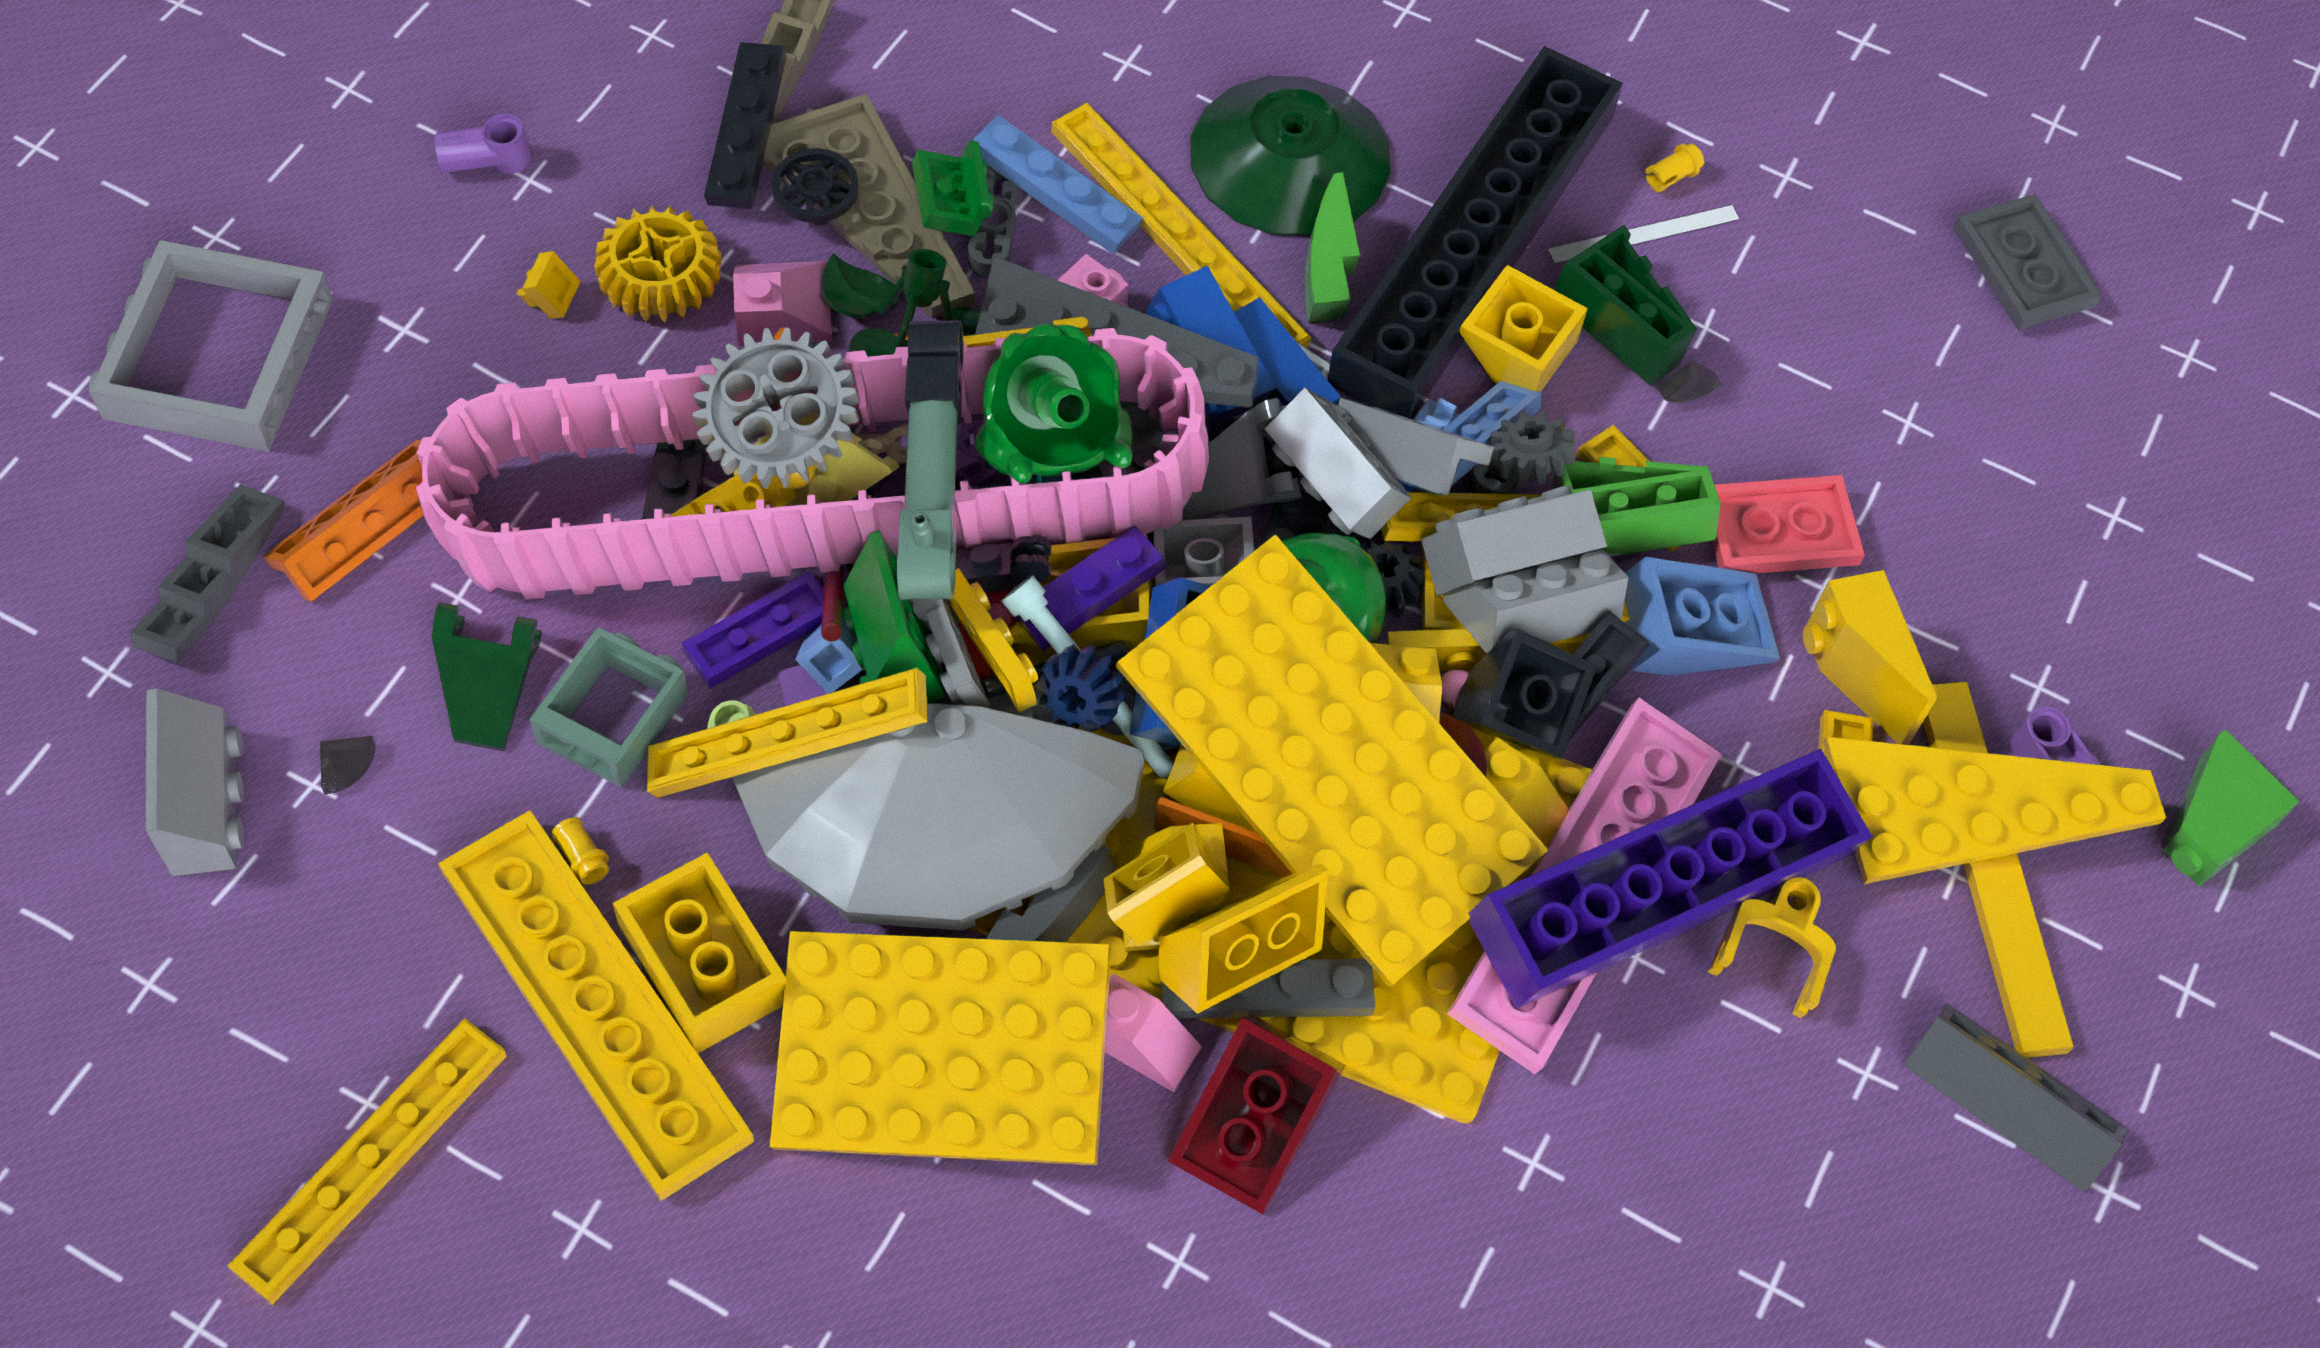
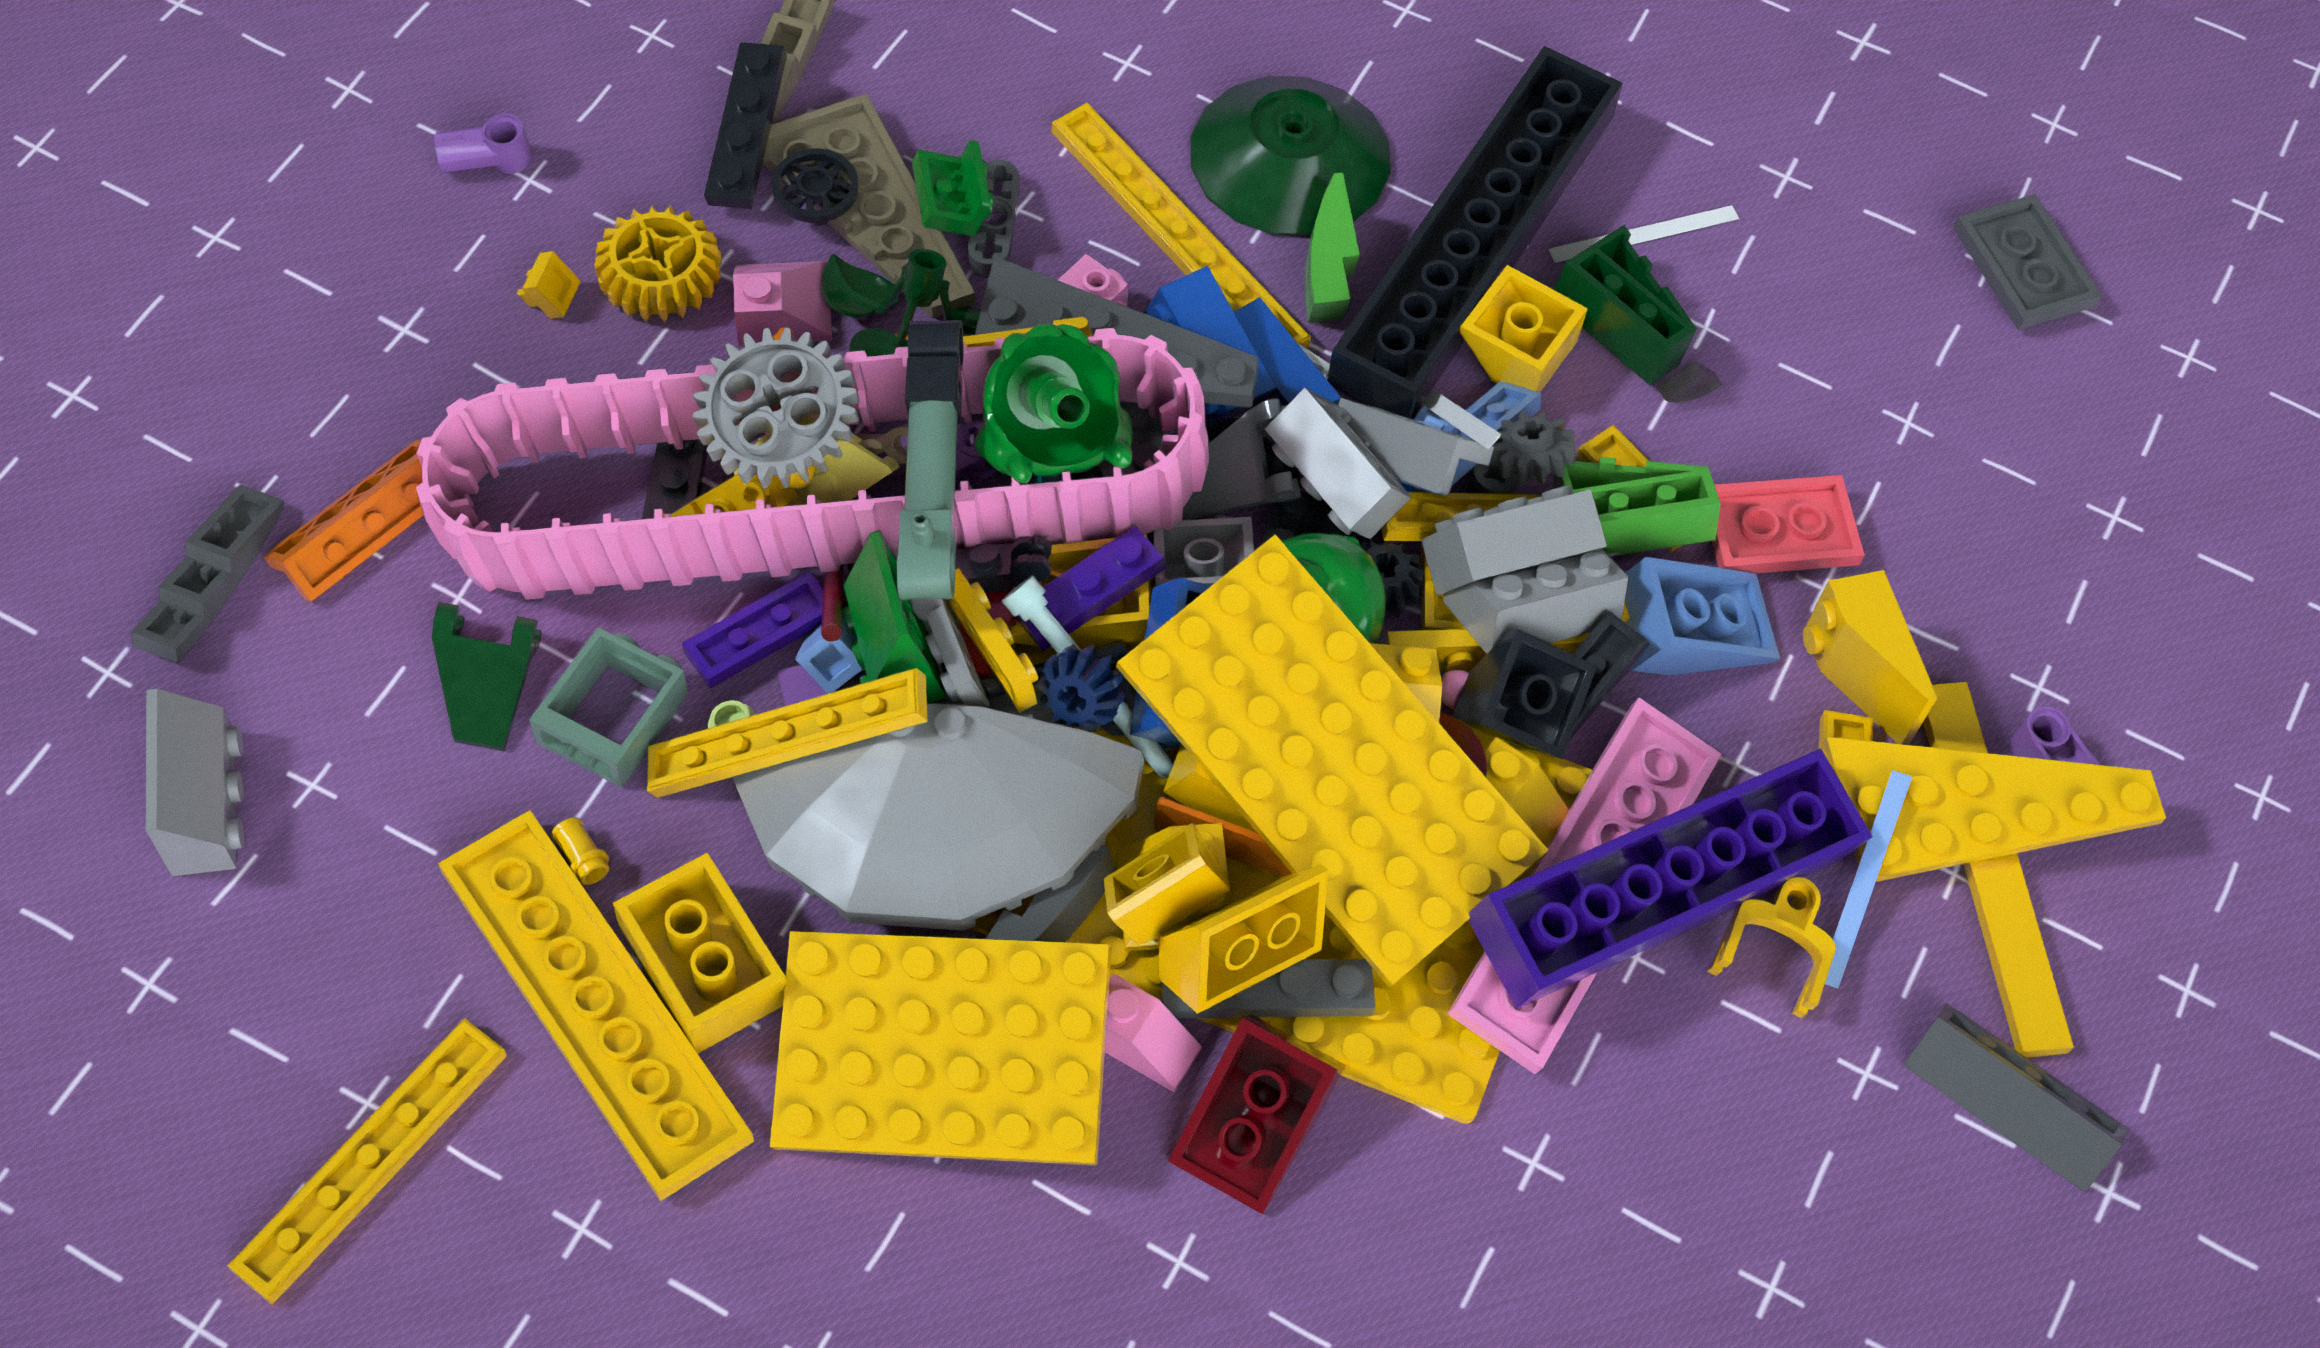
light grey window [89,240,333,452] -> none
clear smoke tile [320,736,376,795] -> none
medium blue plate [973,115,1143,255] -> none
yellow pin [1645,143,1704,193] -> none
bright green slope [2163,729,2300,887] -> none
none -> white sticker [1421,389,1501,450]
none -> light blue sticker [1825,770,1912,989]

